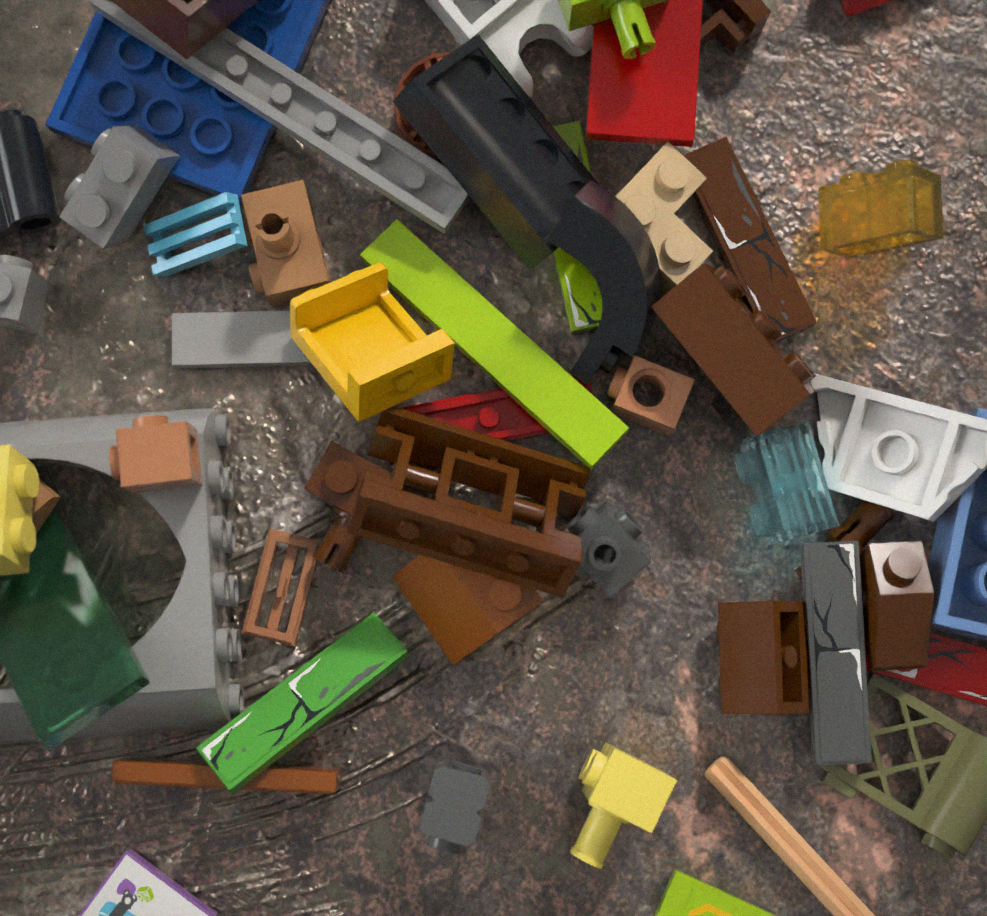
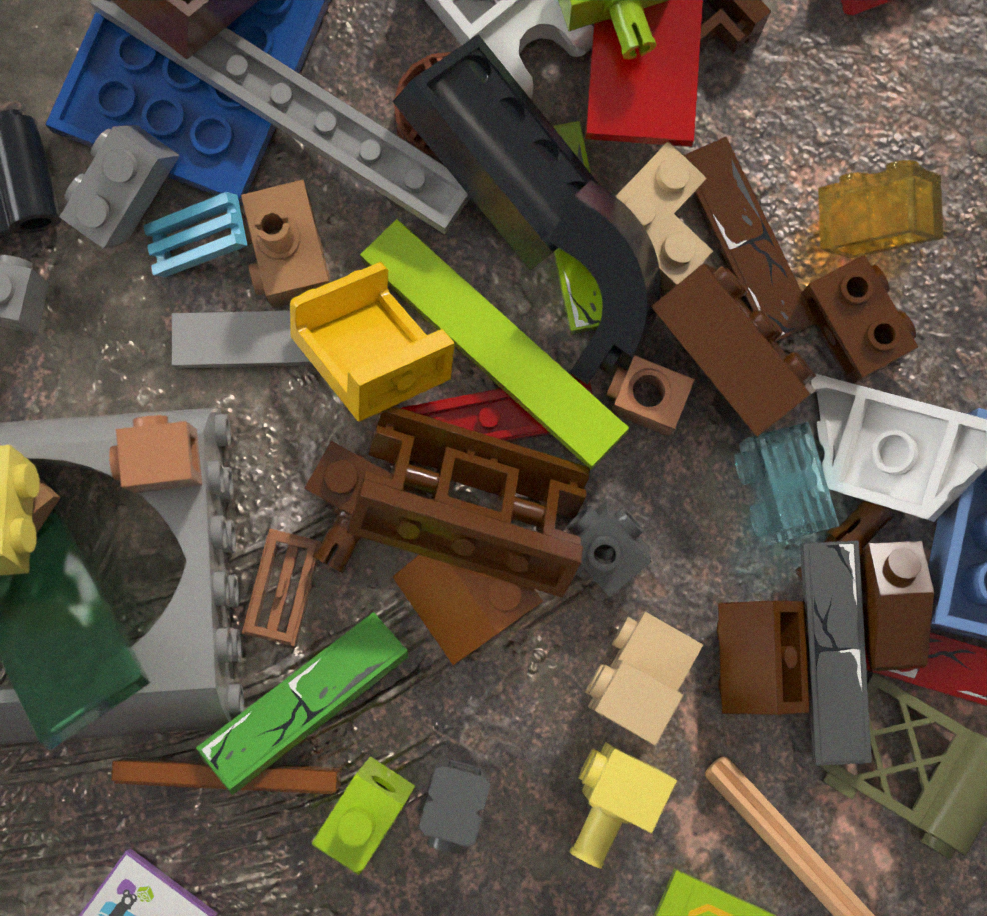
none -> lime torso [311,756,415,876]
none -> tan brick [585,612,703,746]
none -> reddish brown brick [802,254,918,384]

